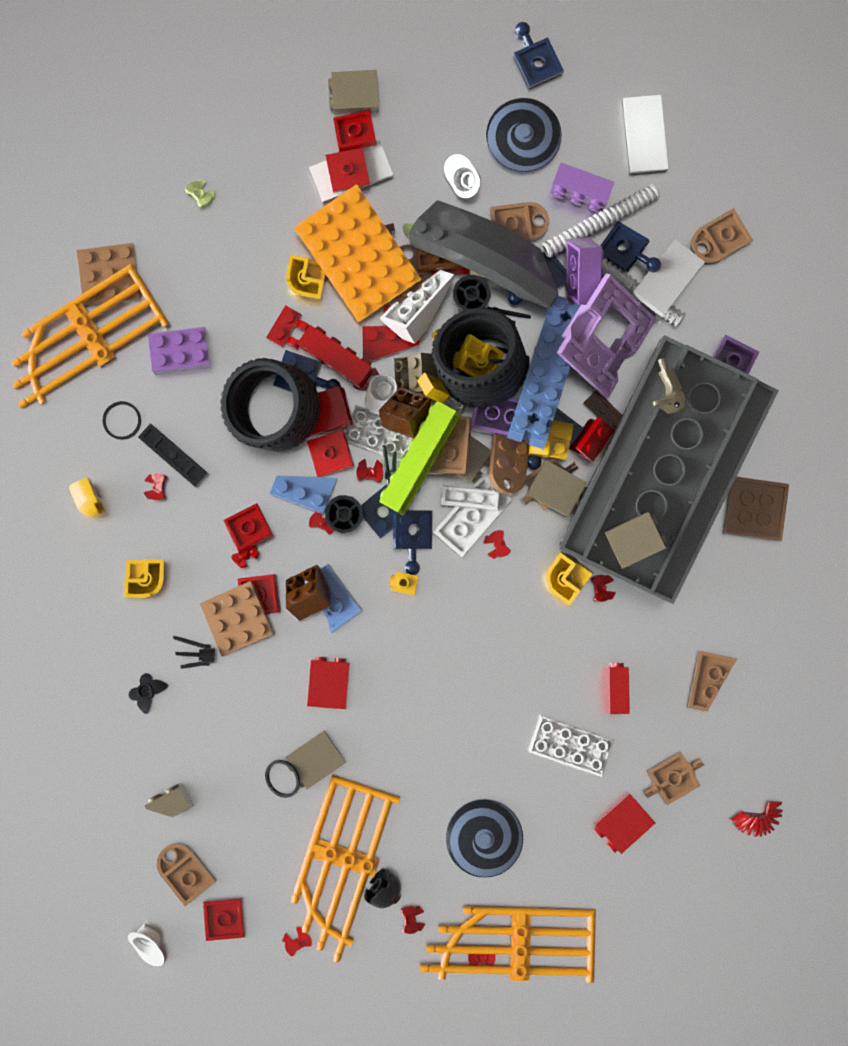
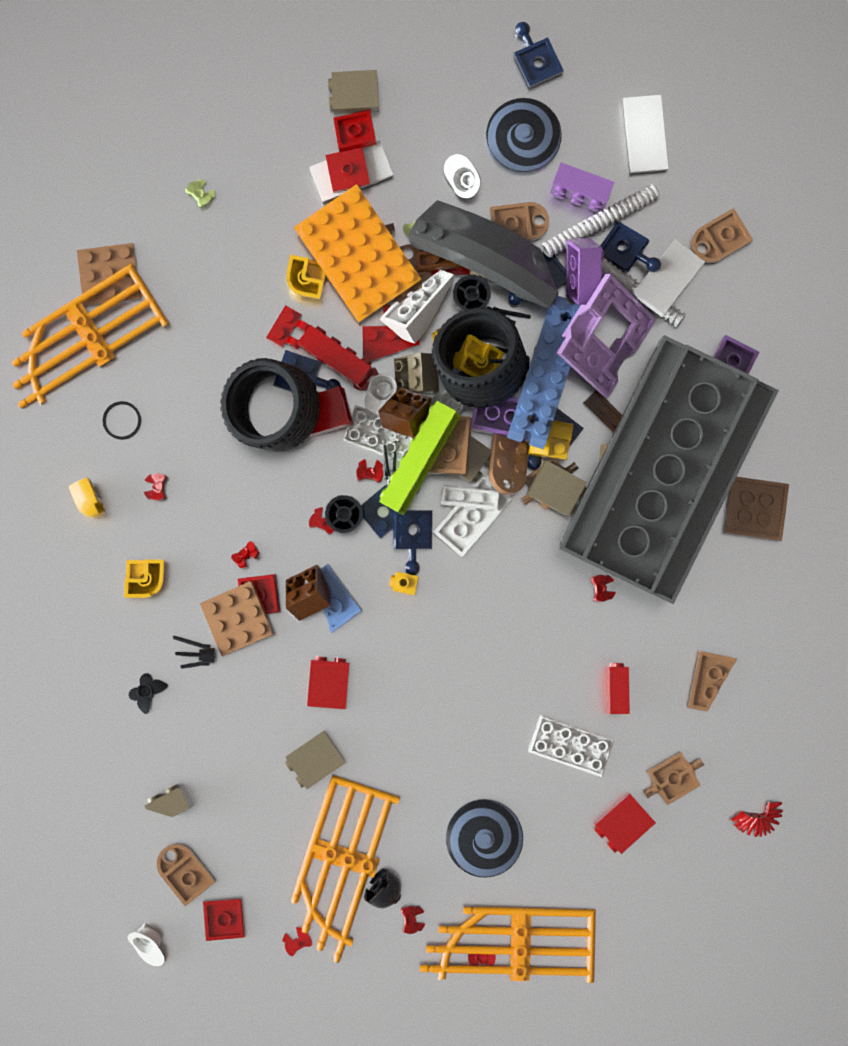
black plate [138,423,208,487] -> none
medium lavender brick [148,327,212,375] -> none
red plate [223,503,274,554] -> none
black piece [265,760,300,798] -> none
medium blue wing [270,475,337,514] -> none
red plate [307,429,354,477] -> none
yellow piece [417,372,450,404] -> none
red piece [483,530,511,559] -> none
yellow brick [546,552,593,606] -> none
red bracket [569,417,615,462] -> none
dark tan brick [604,512,667,569] -> none
dark tan animal [653,358,686,414] -> none

